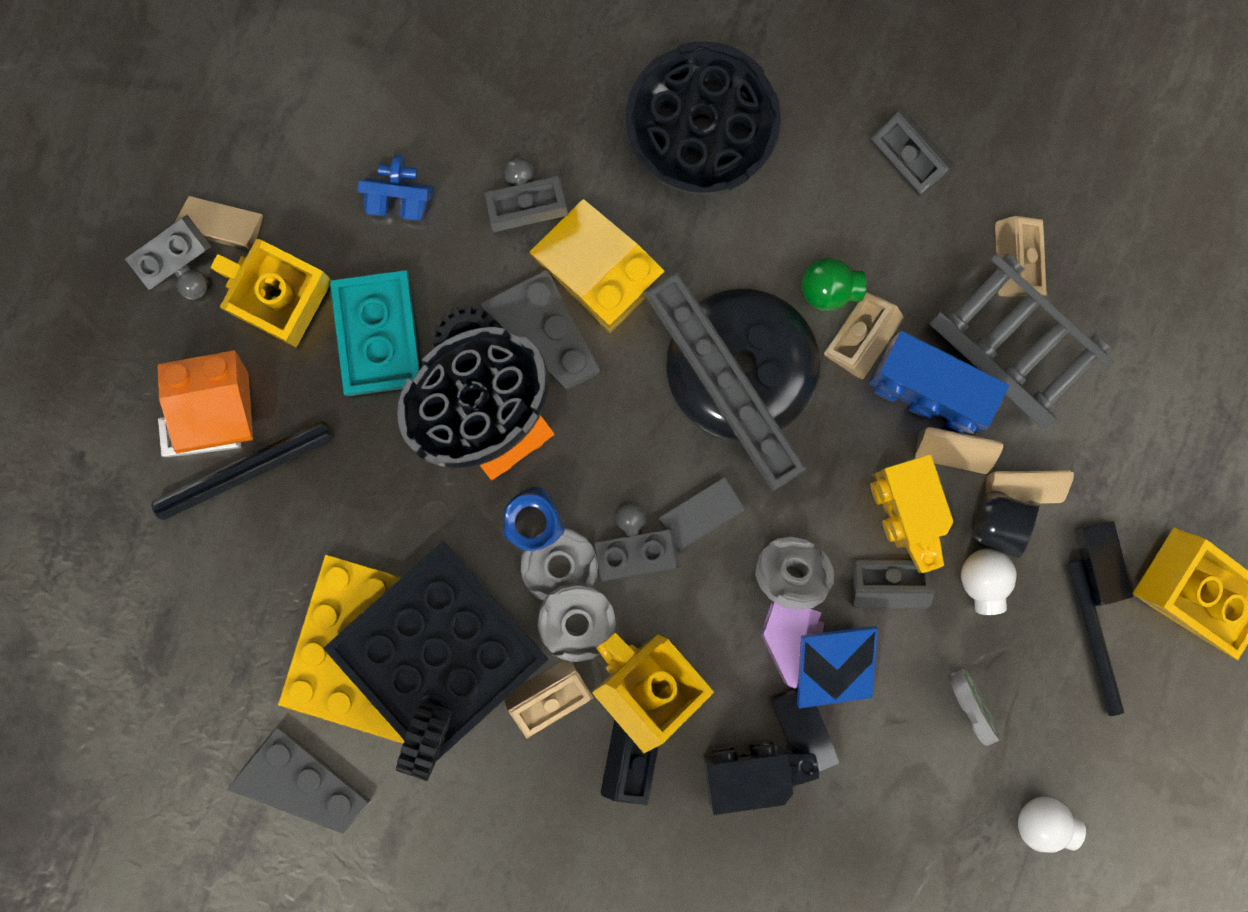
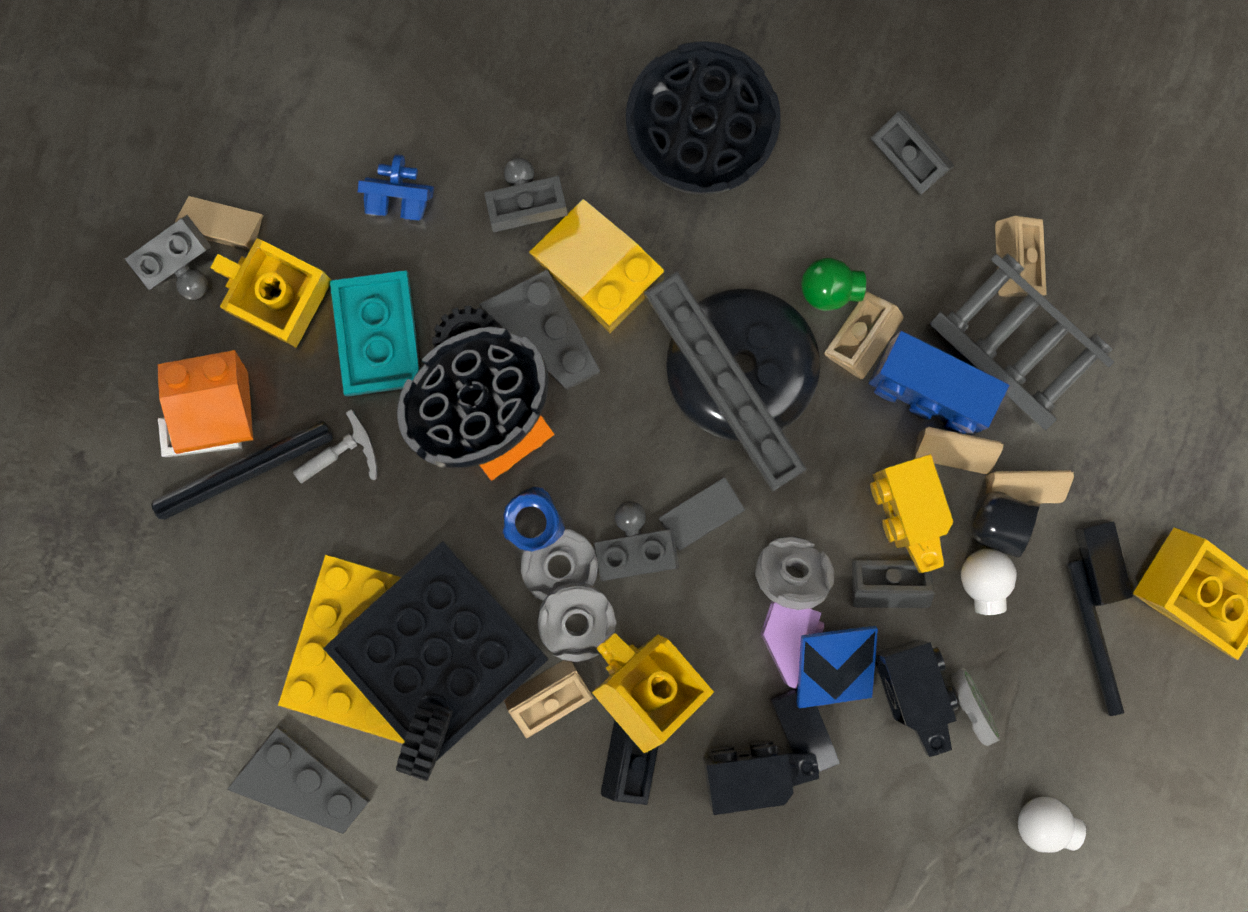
none -> light grey piece [293,409,377,484]
none -> black hinge [875,640,959,757]

